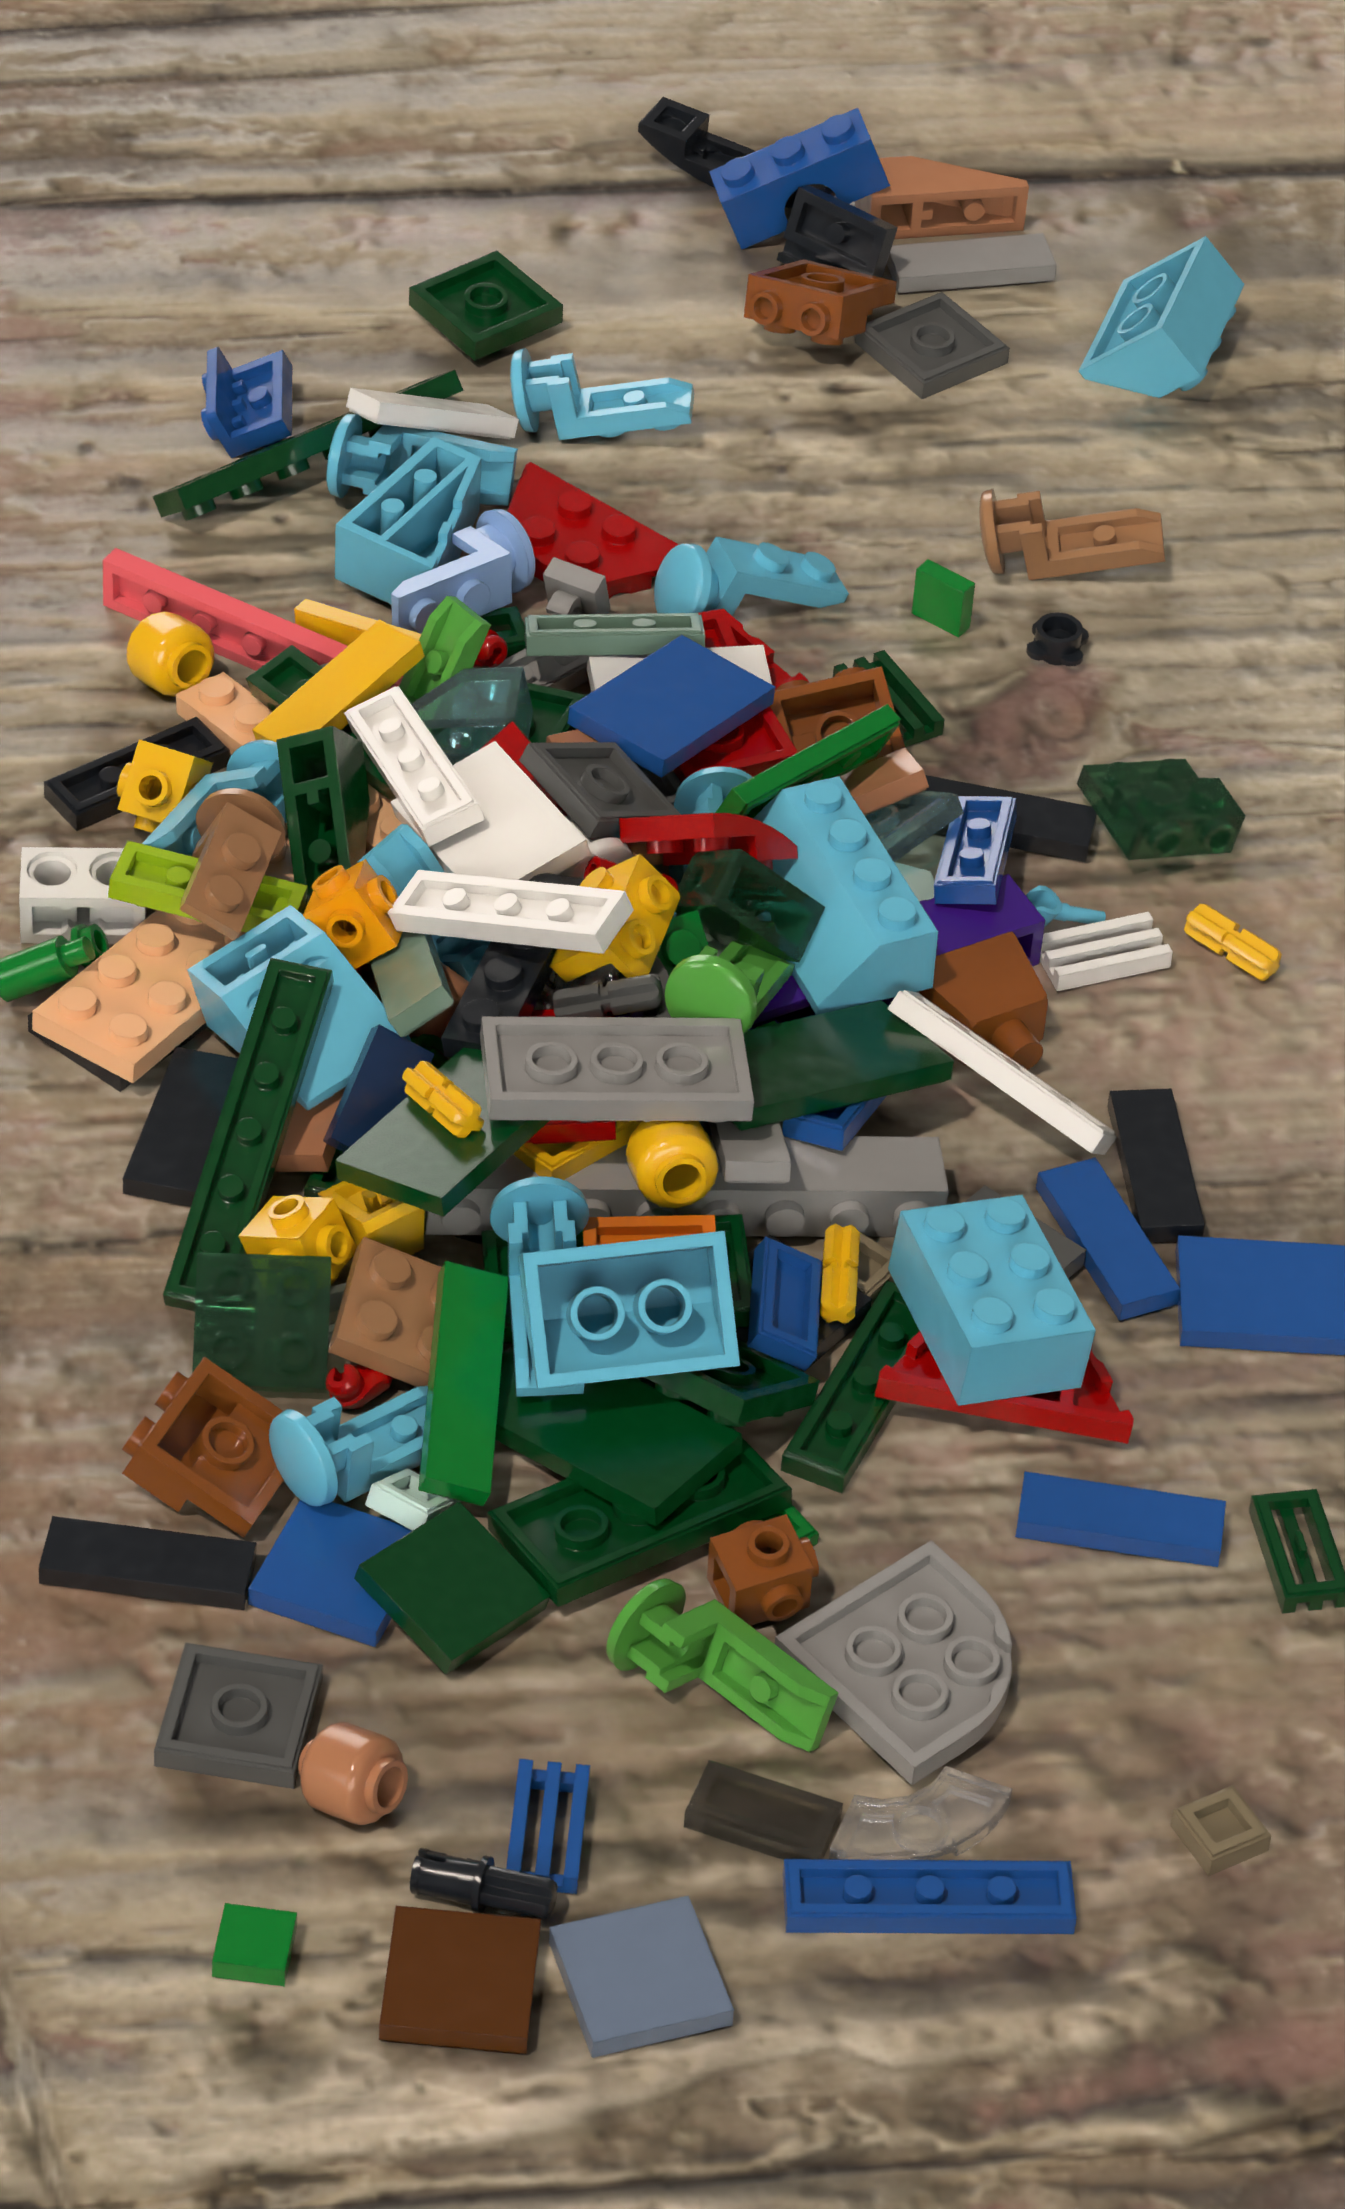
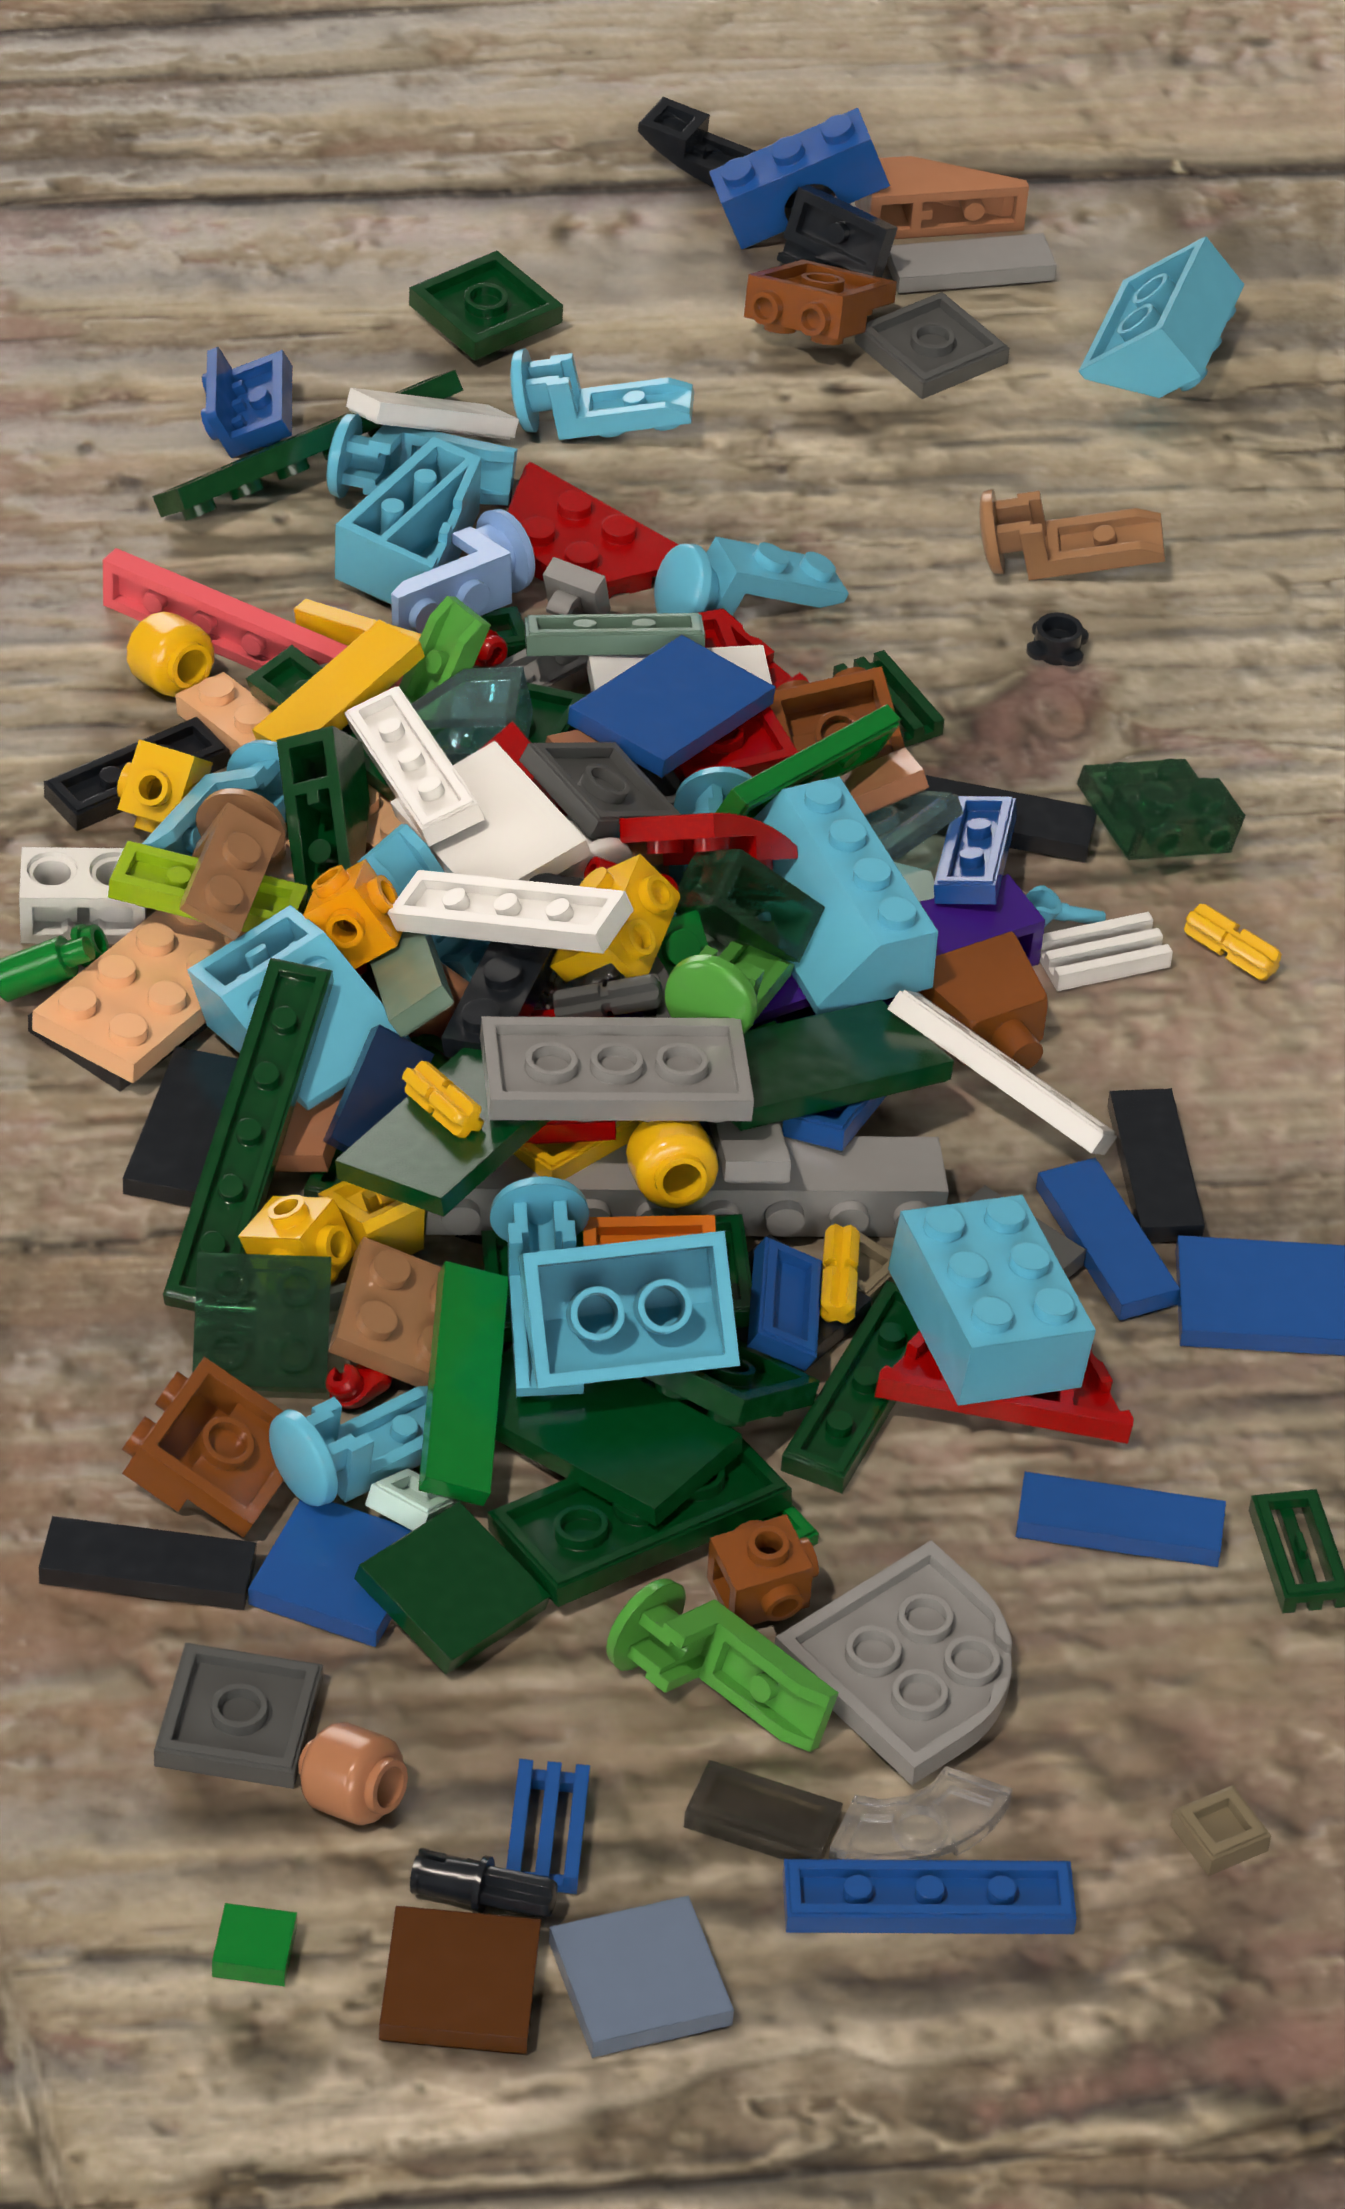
green tile [911,559,975,638] -> none

